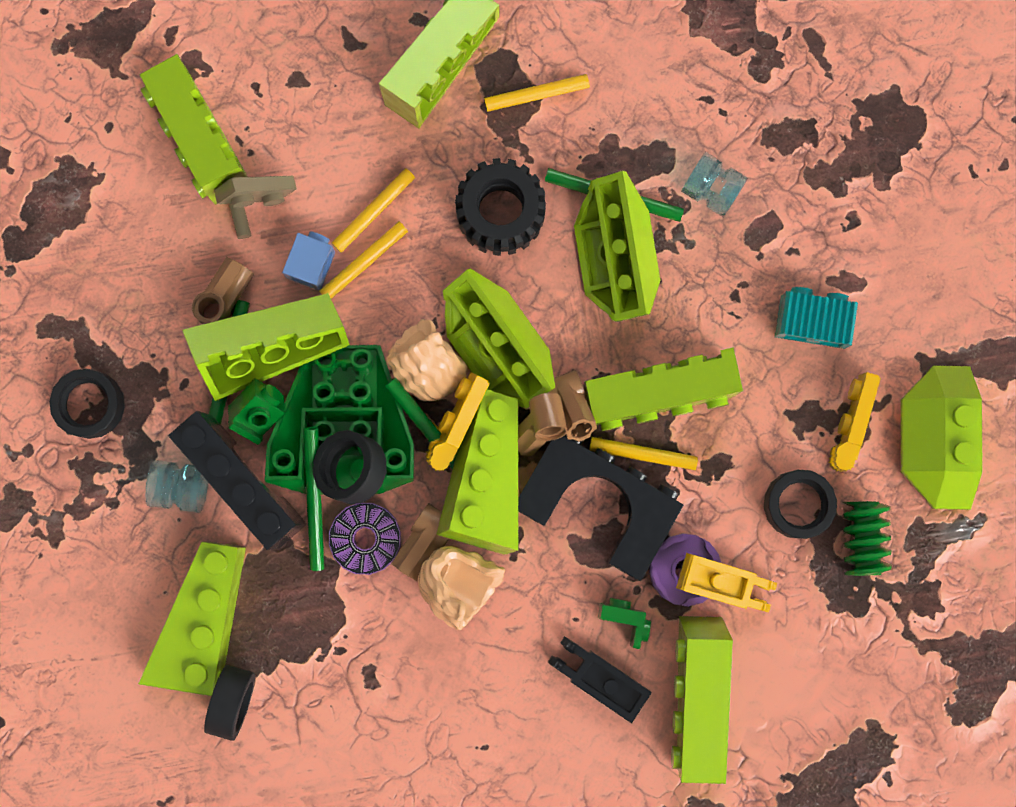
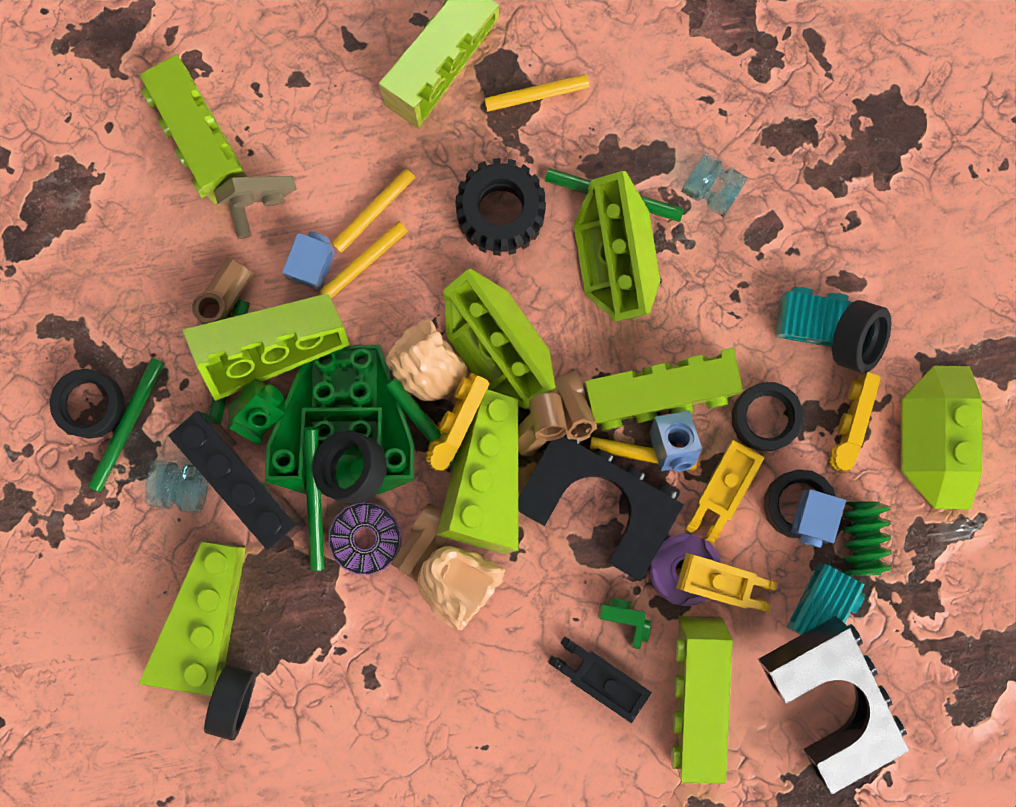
none -> green bar [87,357,165,493]
none -> medium blue brick [649,411,702,472]
none -> yellow hinge [685,440,765,544]
none -> black tyre [732,382,804,451]
none -> arch [758,616,909,795]
none -> teal brick [786,563,865,635]
none -> medium blue brick [791,489,846,548]
none -> black tyre [832,300,892,373]

